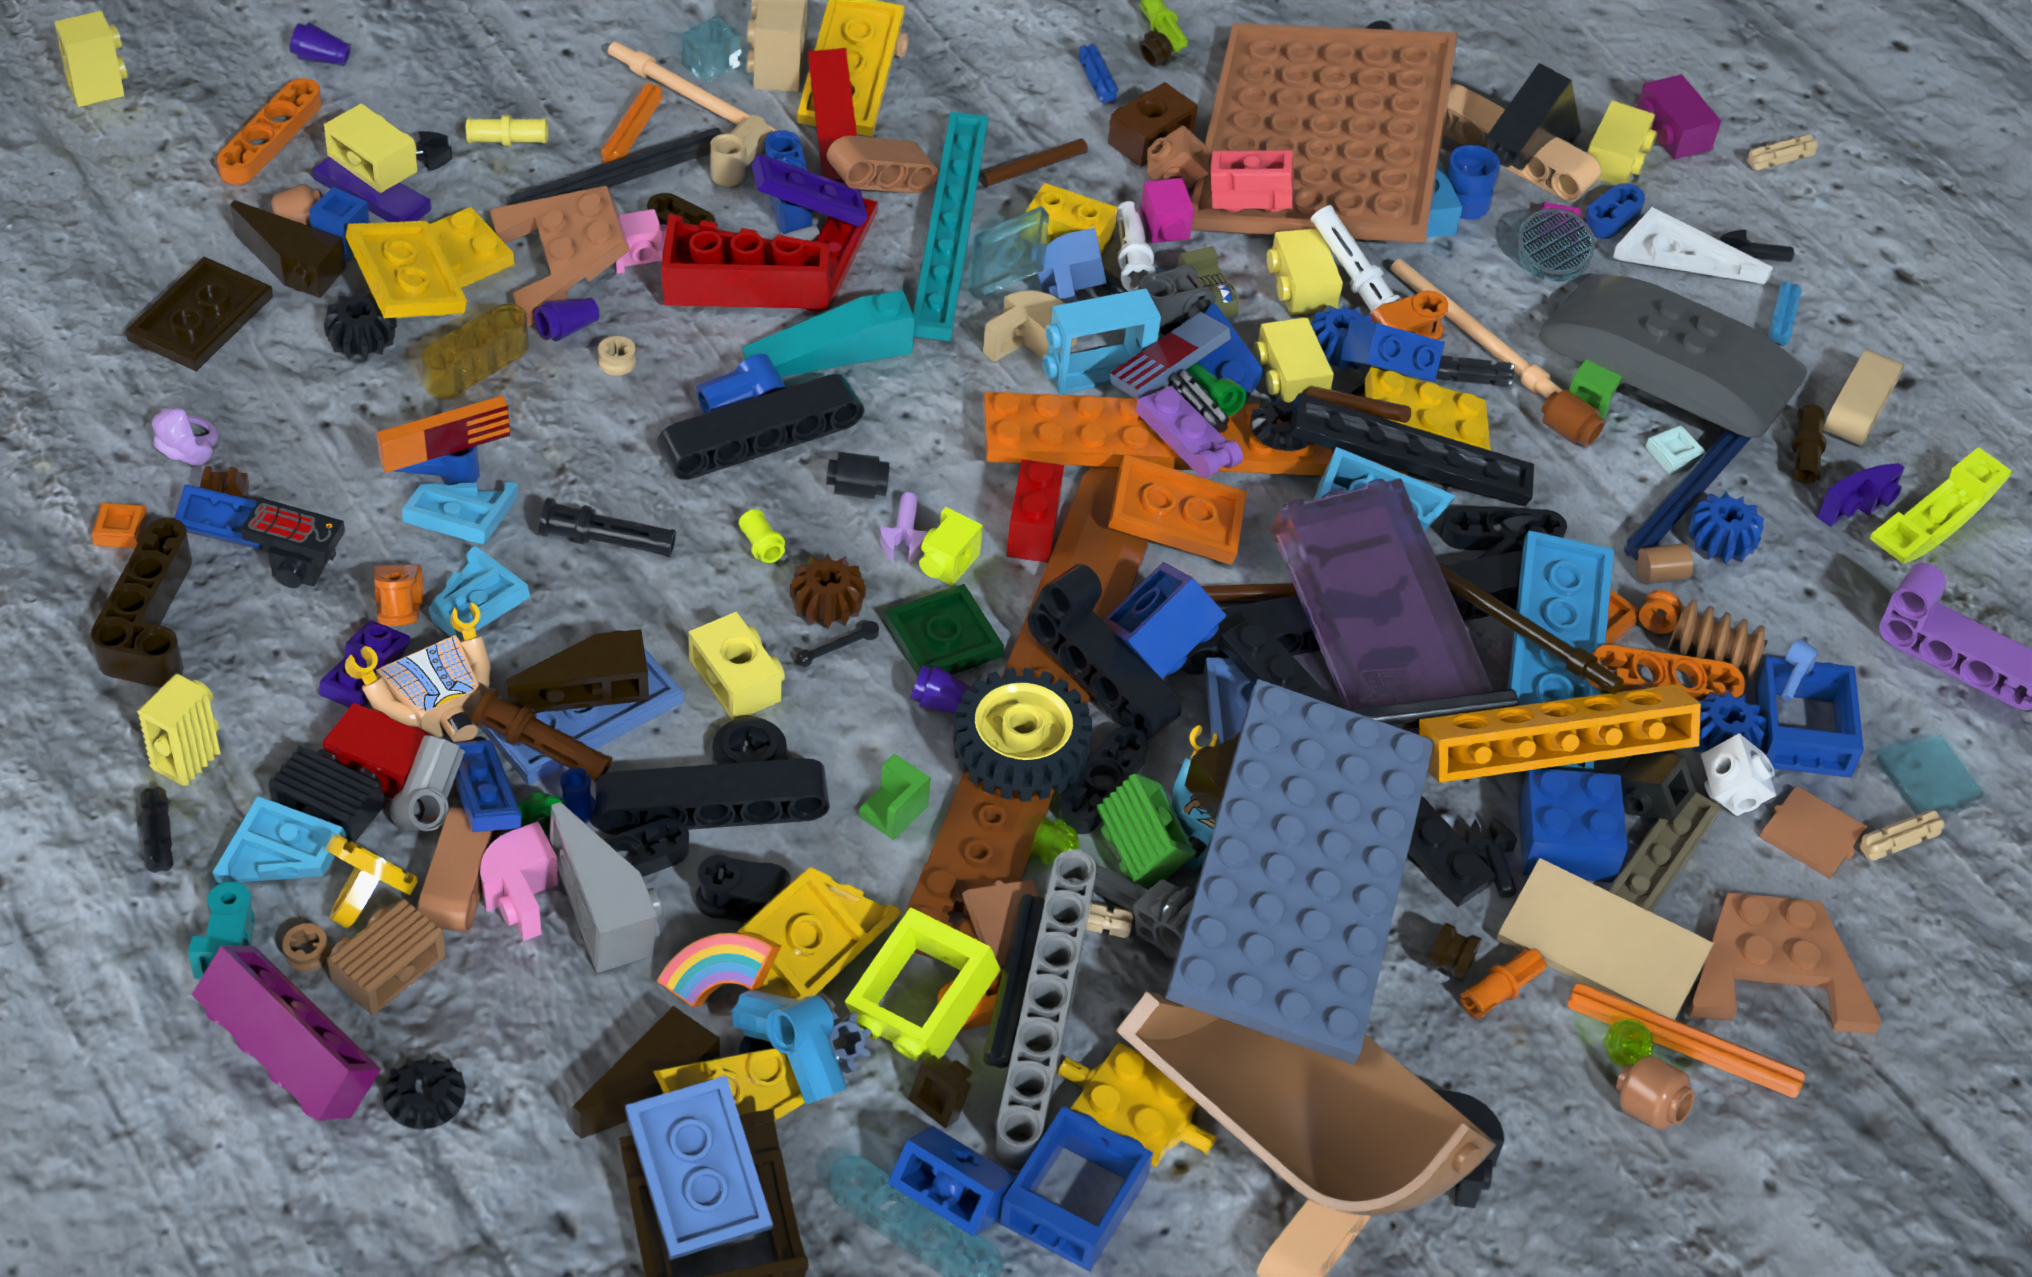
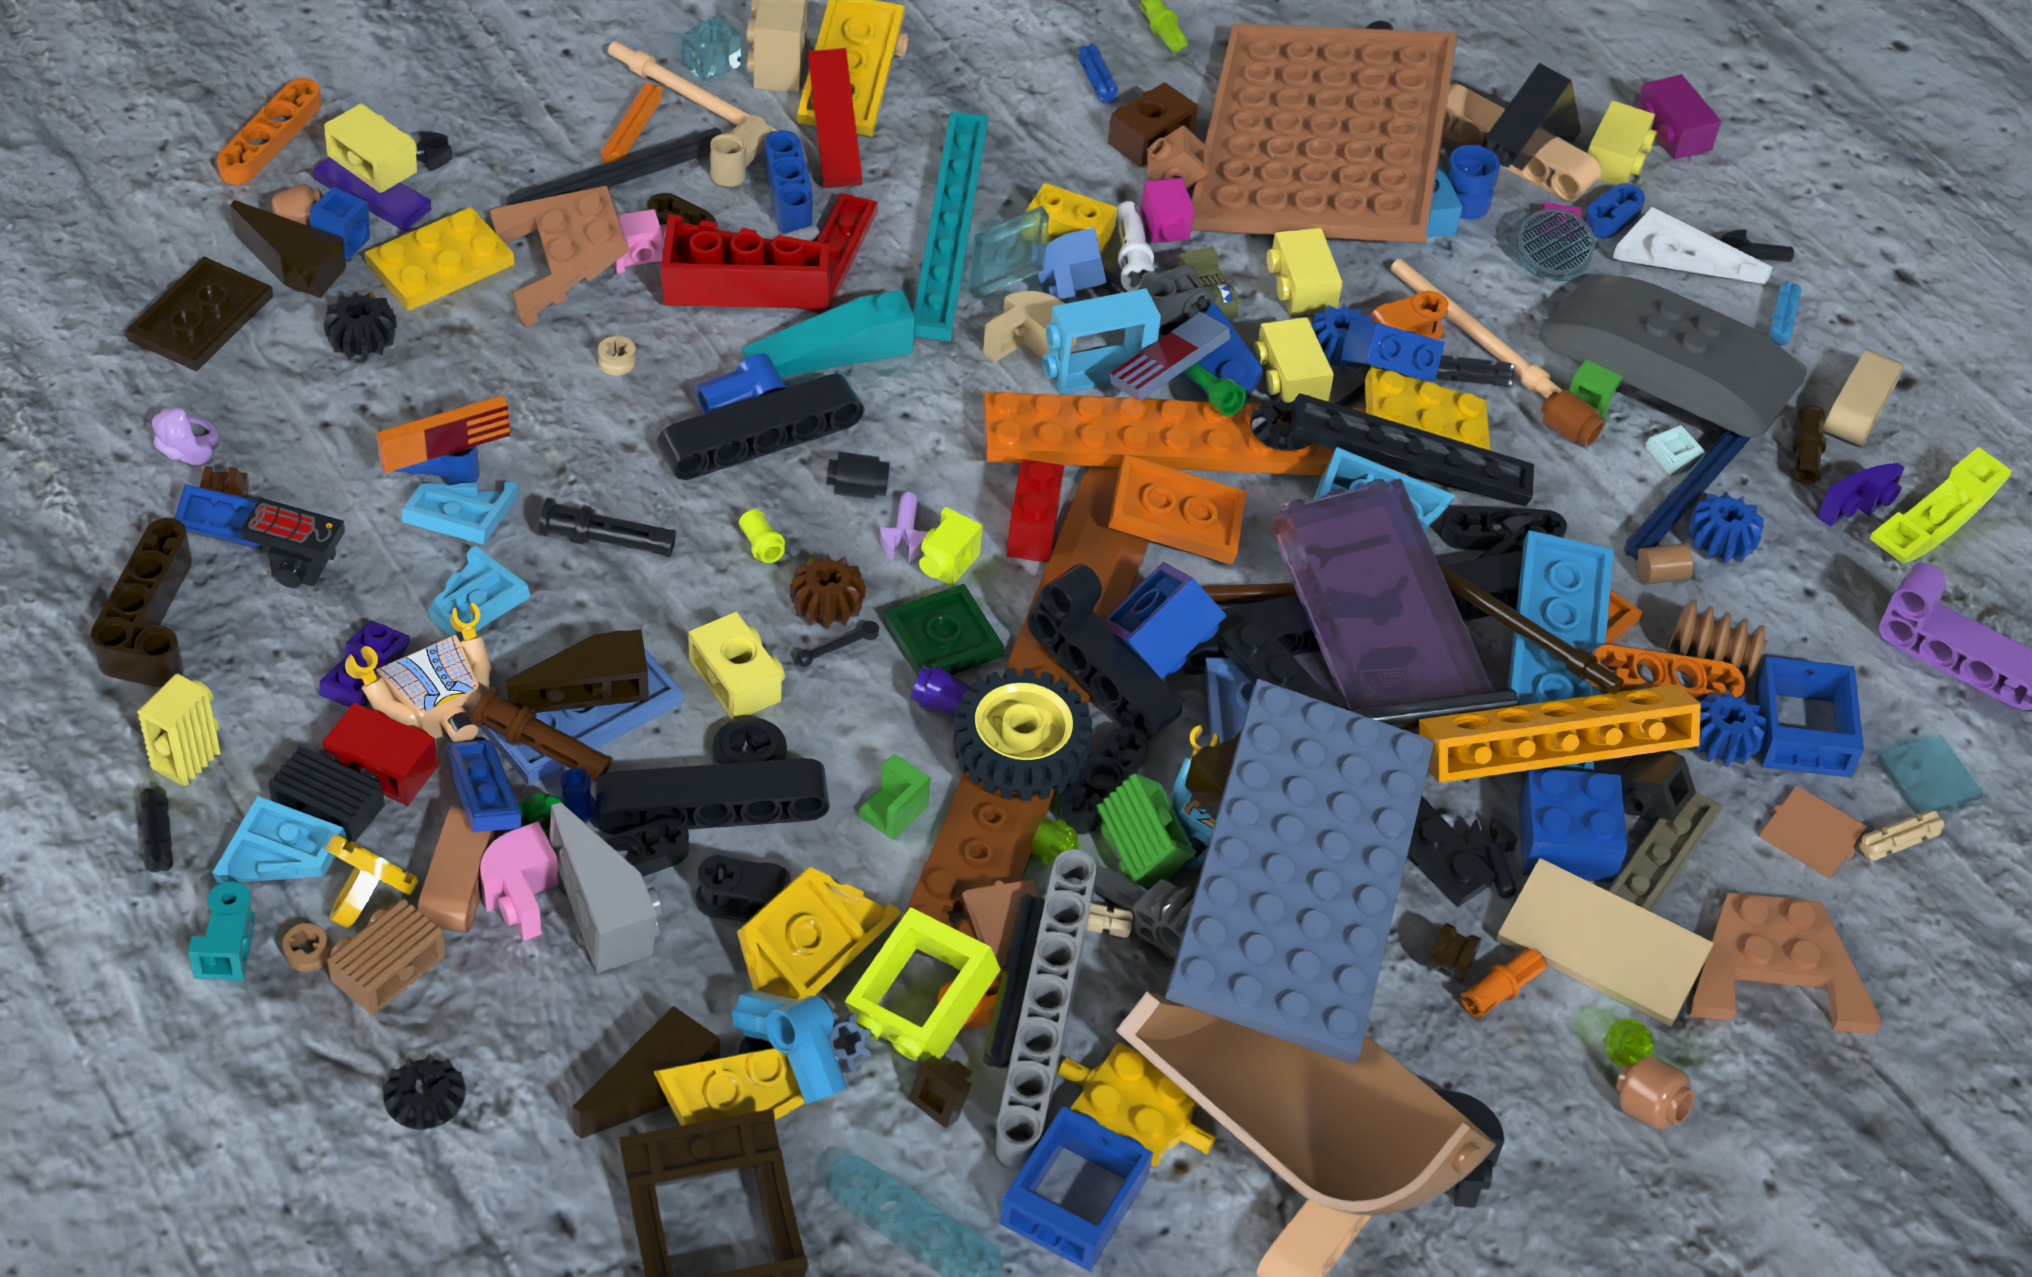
light yellow brick [54,11,128,107] -> none
orange tile [92,502,148,549] -> none
magenta brick [192,946,381,1121] -> none
dark purple cone [290,22,351,66] -> none
yellow plate [345,221,467,318] -> none
orange piece [374,564,423,626] -> none
light grey piece [390,735,465,832] -> none
clear yellow beam [421,303,529,399] -> none
light yellow pin [466,115,549,146] -> none
dark purple cone [534,298,599,342] -> none
medium blue plate [625,1076,773,1260] -> none
tile [656,932,781,1007] -> none
dark purple tile [751,154,868,227] -> none
nougat beam [827,136,939,193] -> none
blue brick [887,1126,1016,1237] -> none
reddish brown bar [980,138,1088,187] -> none
medium lavender plate [1136,386,1243,478] -> none
dark brown plate [1139,30,1173,68] -> none
black axle [1168,369,1229,433] -> none
coral brick [1211,150,1294,212] -> none
reddish brown bar [1306,386,1412,423] -> none
white pin [1310,205,1402,315] -> none
orange axle [1568,982,1805,1097] -> none
orange bush [1639,590,1683,634] -> none
white brick [1700,733,1777,816] -> none
tan axle [1747,134,1818,171] -> none
medium blue hand [1781,639,1817,701] -> none

